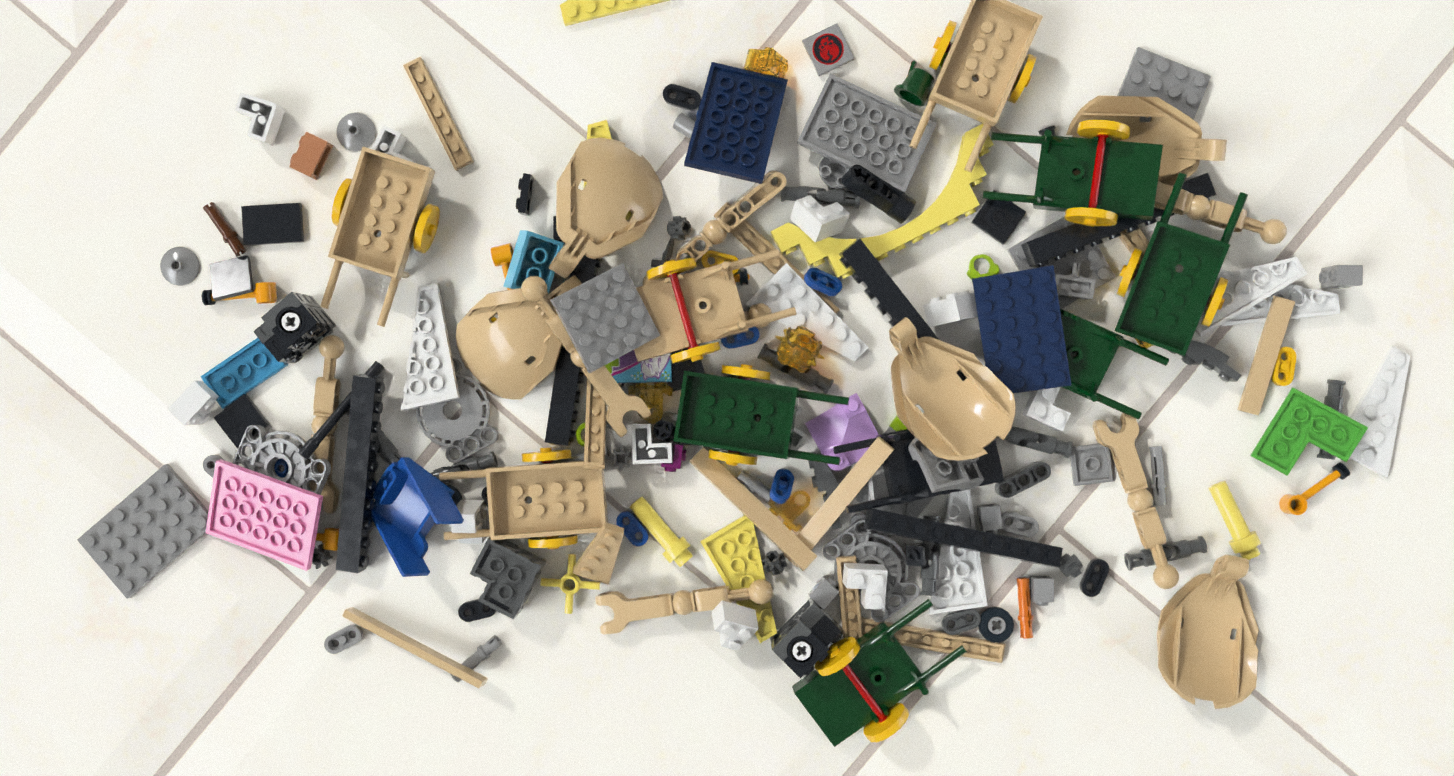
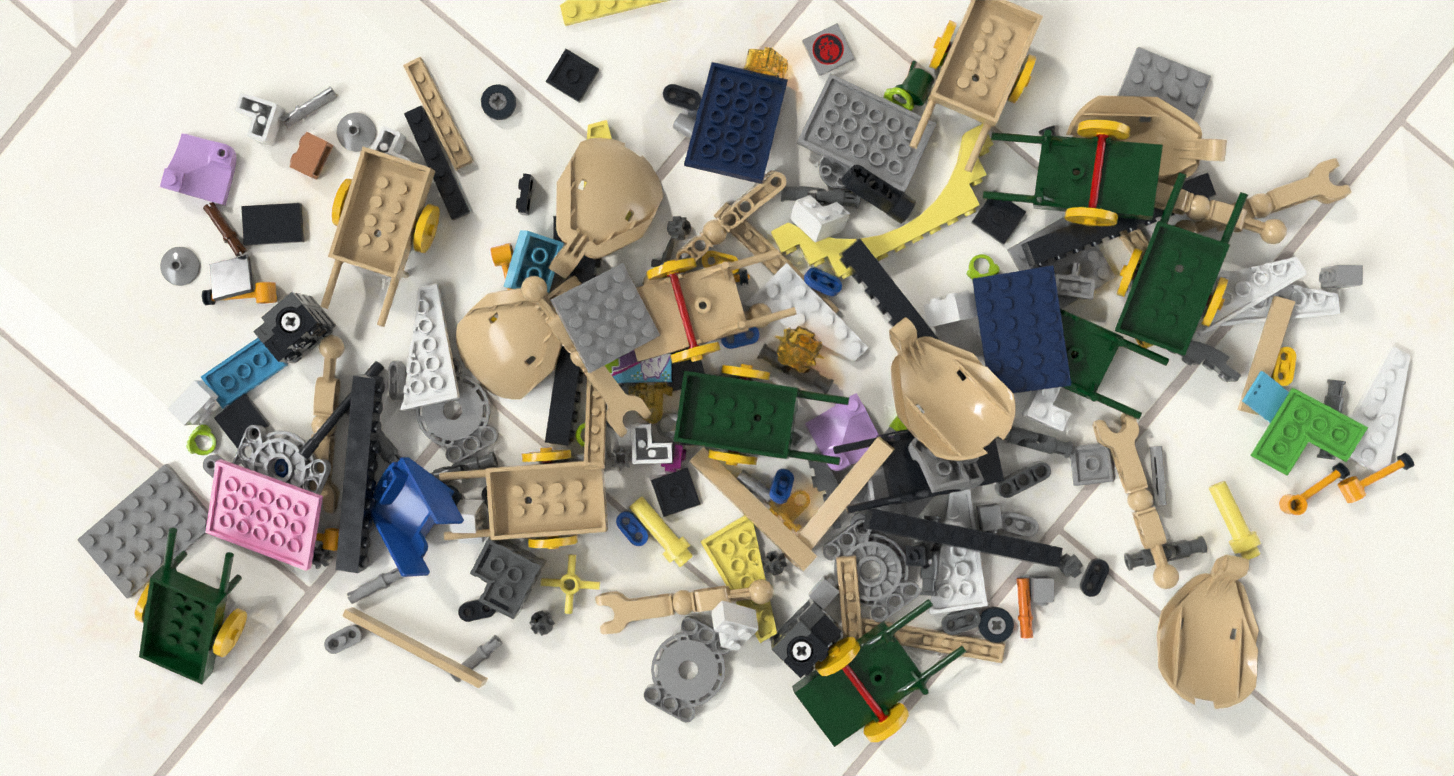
tan wing [573,522,624,585] -> none
black wheel [653,420,676,441] -> none
white brick [842,563,888,610] -> none
none -> dark green piece [134,527,247,685]
none -> lavender slope [160,133,237,206]
none -> lime piece [186,424,217,455]
none -> light grey pin [280,86,338,128]
none -> light grey pin [347,568,404,604]
none -> light grey plate [388,361,407,400]
none -> black plate [404,105,471,221]
none -> black bush [481,84,516,120]
none -> dark grey gear [529,610,555,636]
none -> black tile [545,48,599,103]
none -> light grey piece [643,616,731,723]
none -> black tile [651,467,701,517]
none -> lime piece [883,87,914,111]
none -> tan piece [1174,158,1352,234]
none -> medium azure container [1242,371,1289,423]
none -> light orange piece [1337,453,1415,503]

